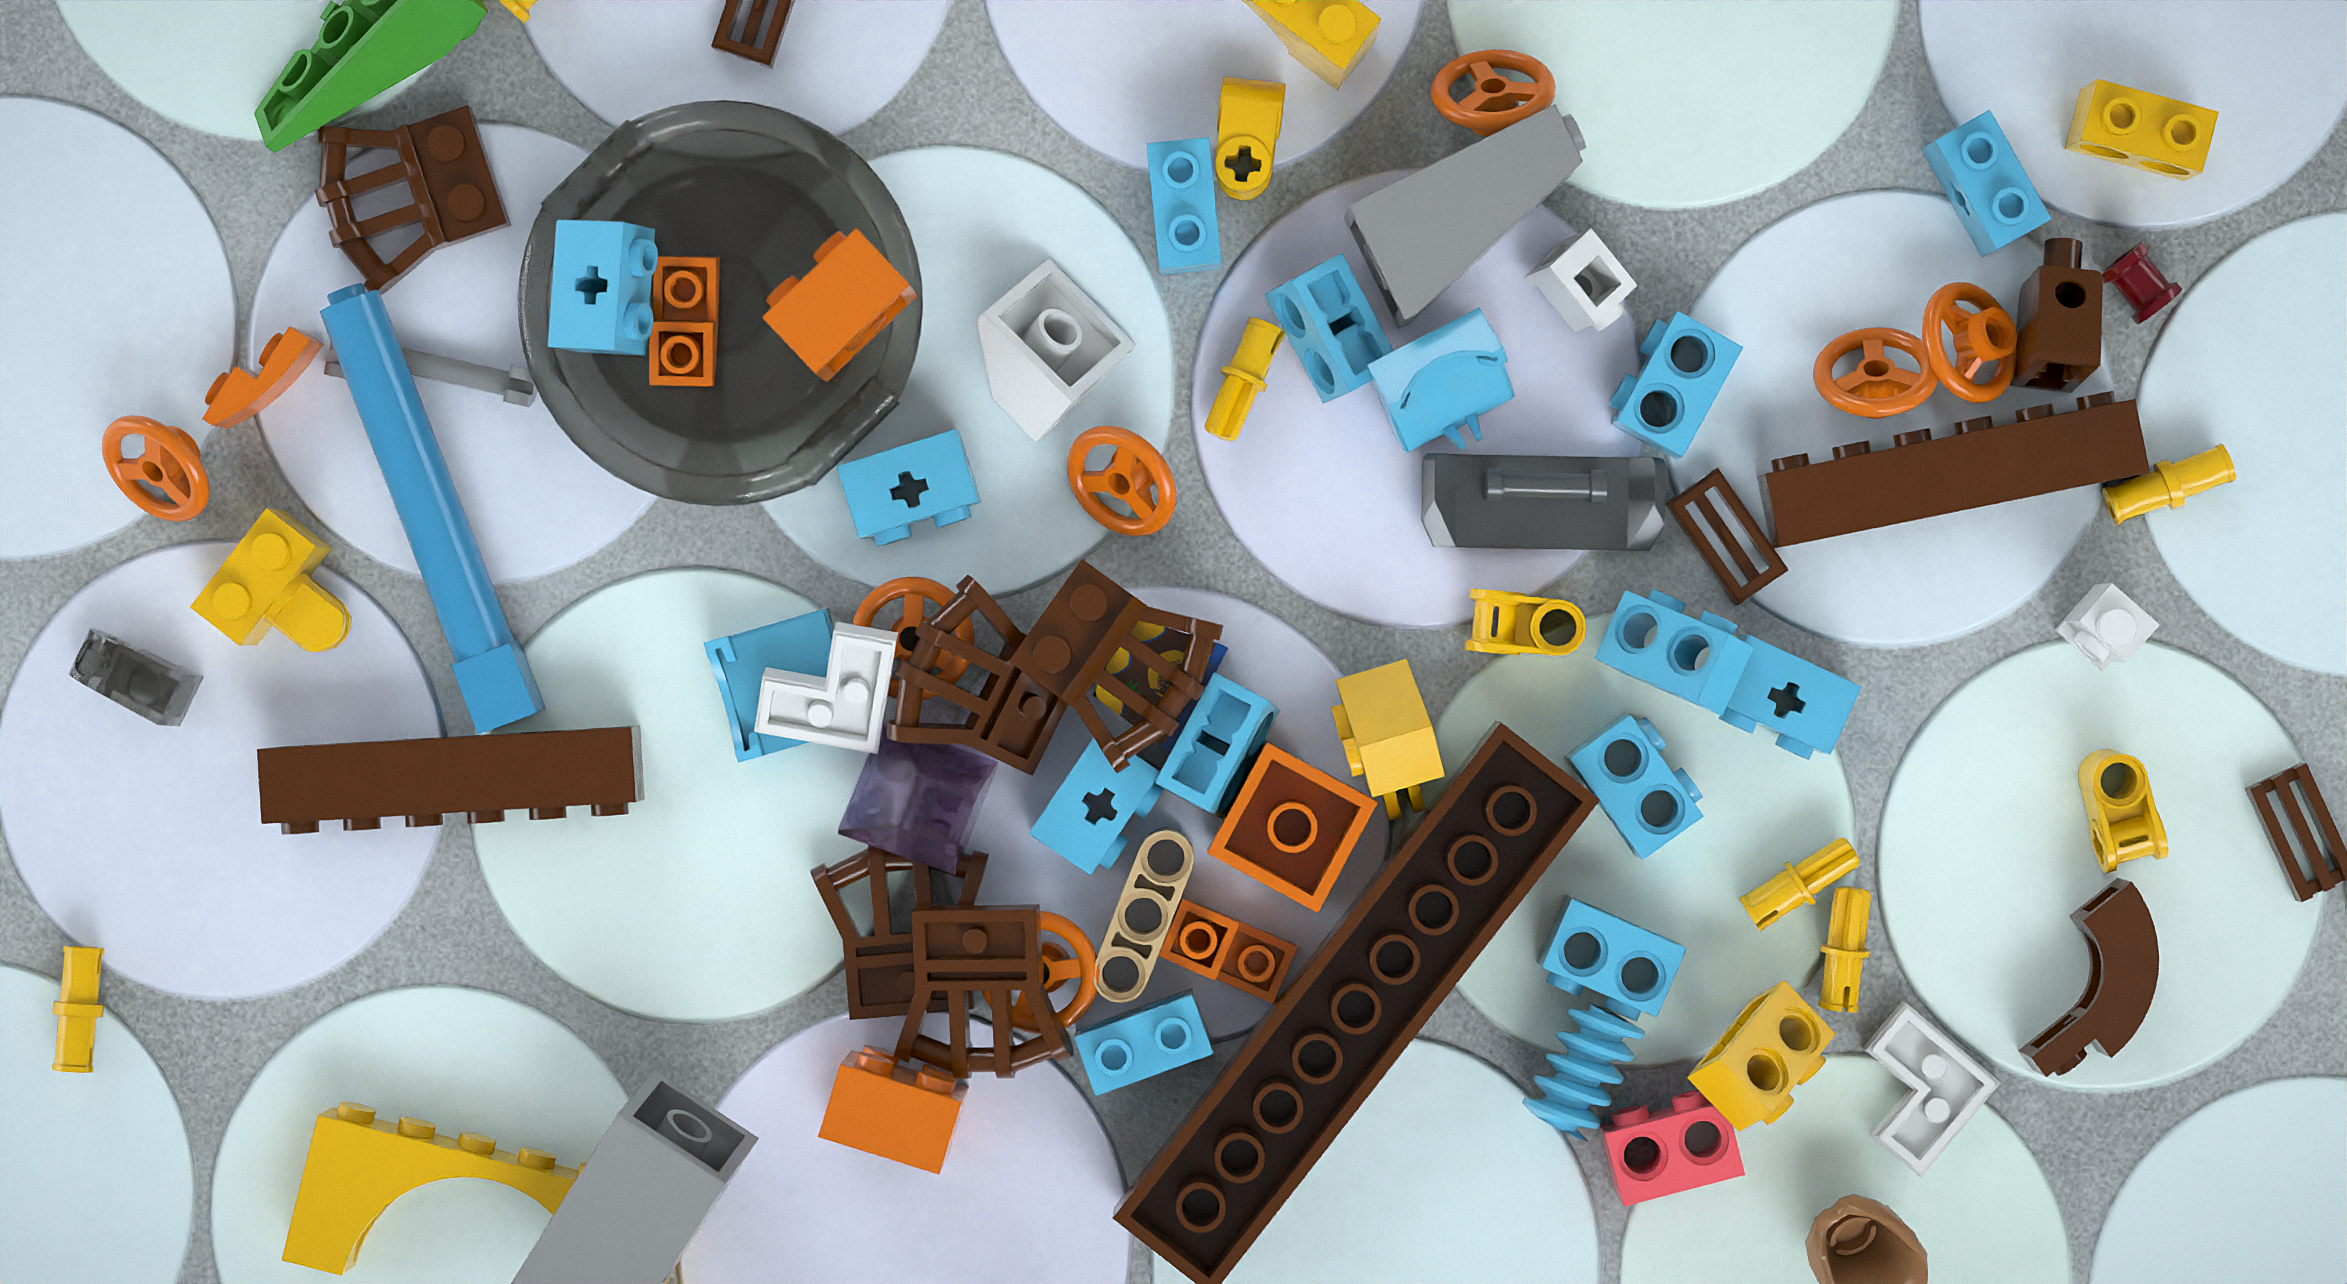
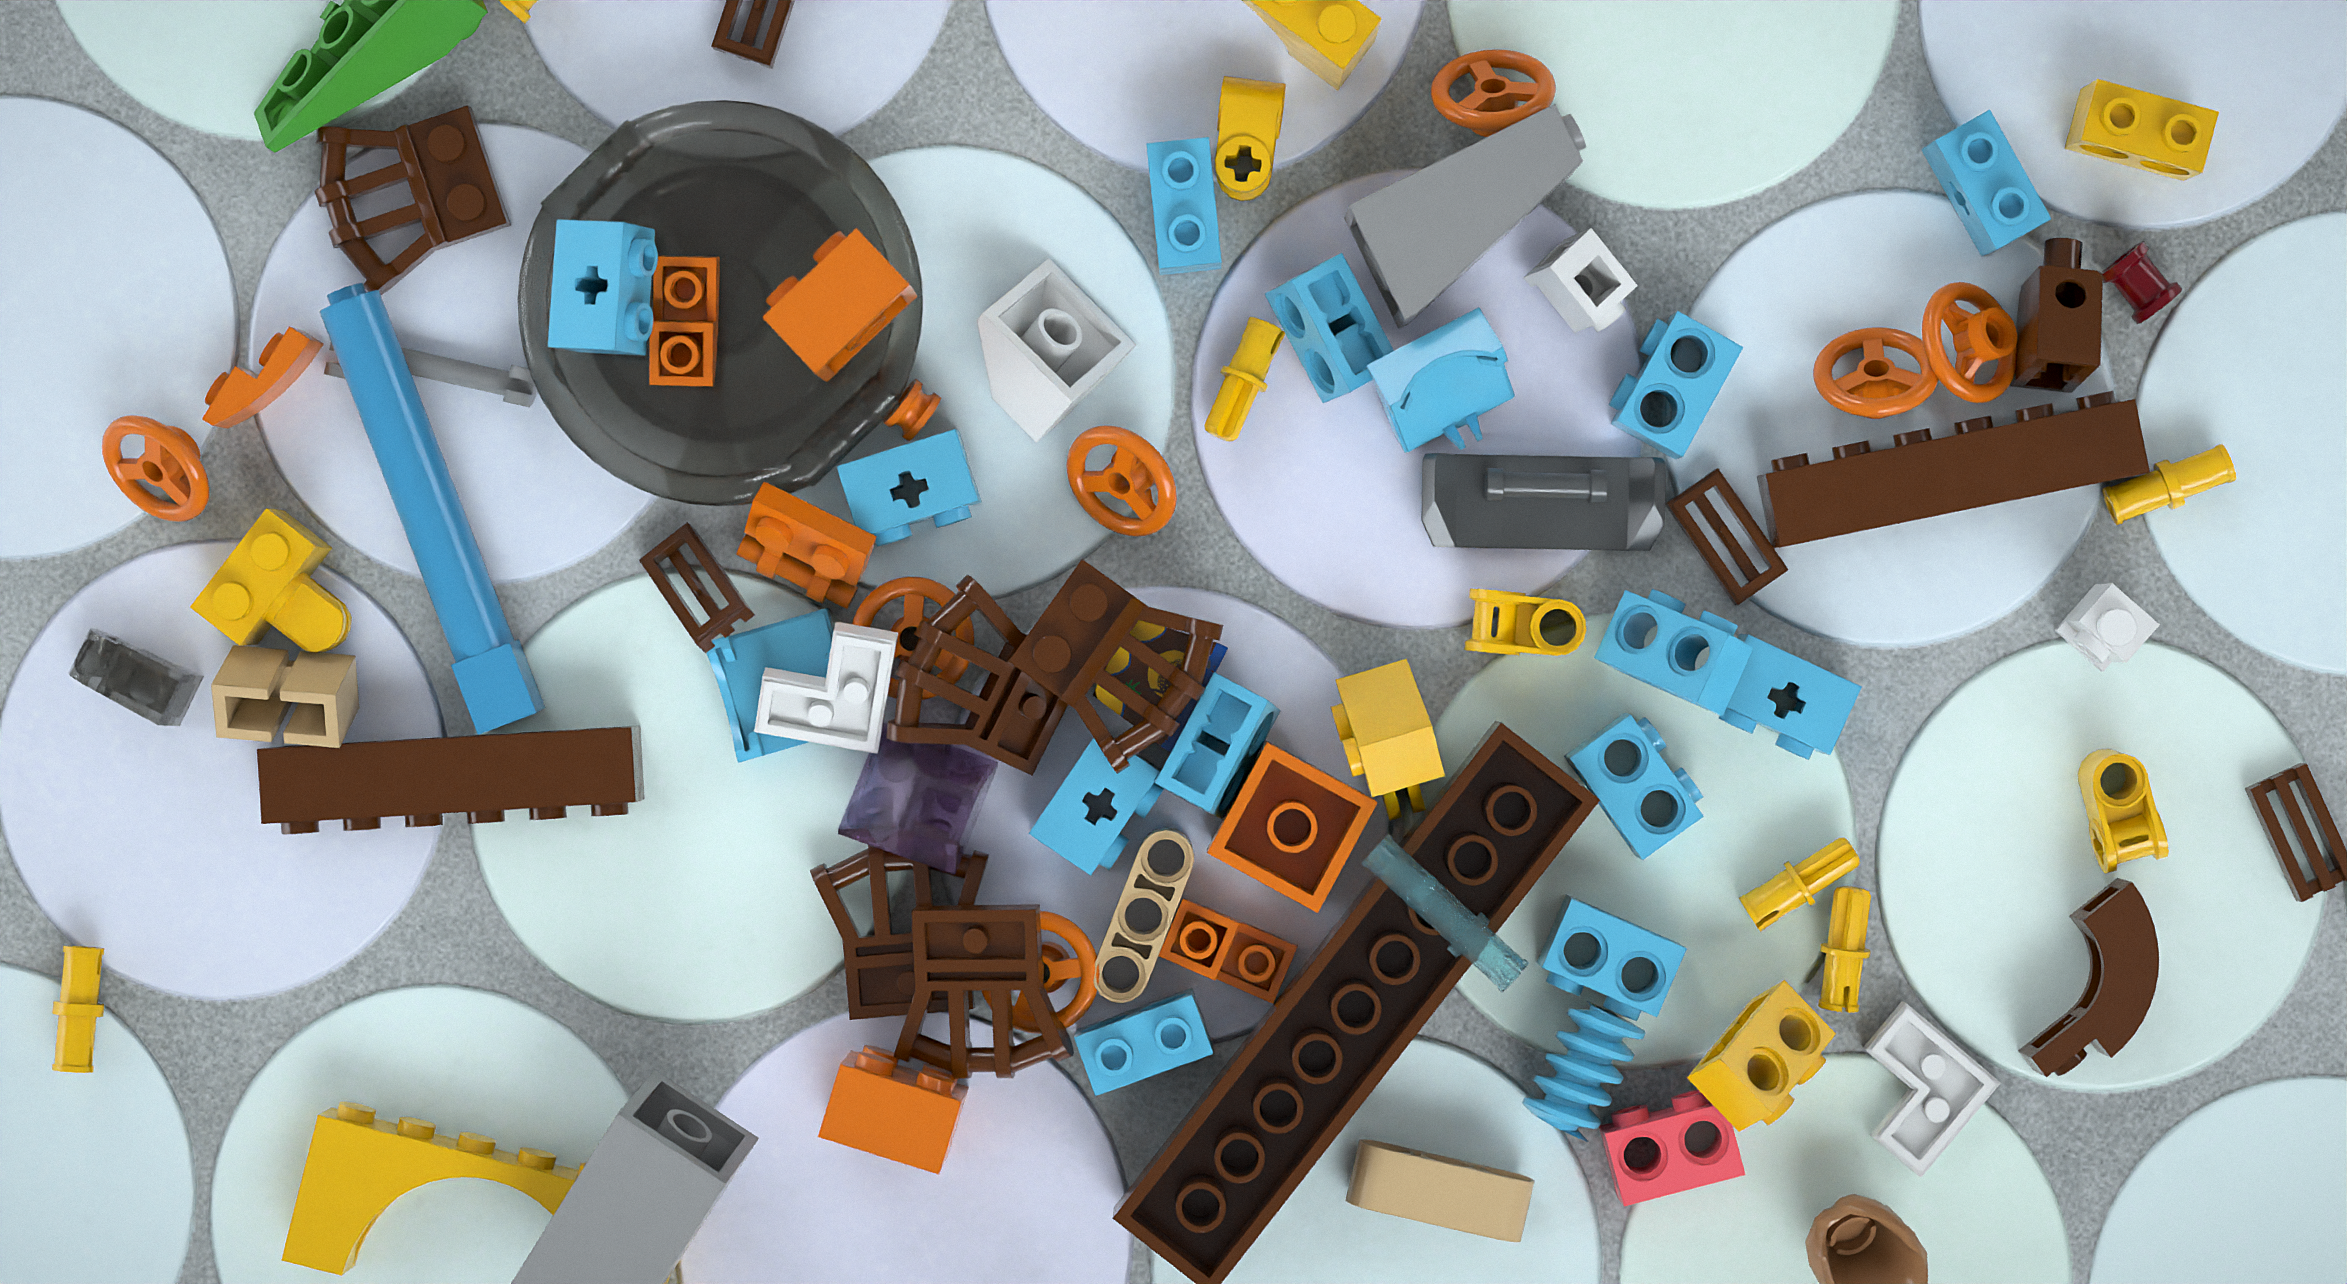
none -> tan piece [211,645,359,748]
none -> reddish brown tile [639,522,755,653]
none -> orange plate [736,481,877,609]
none -> orange bush [883,378,941,442]
none -> tan beam [1345,1139,1535,1242]
none -> clear light blue pin [1361,834,1529,993]

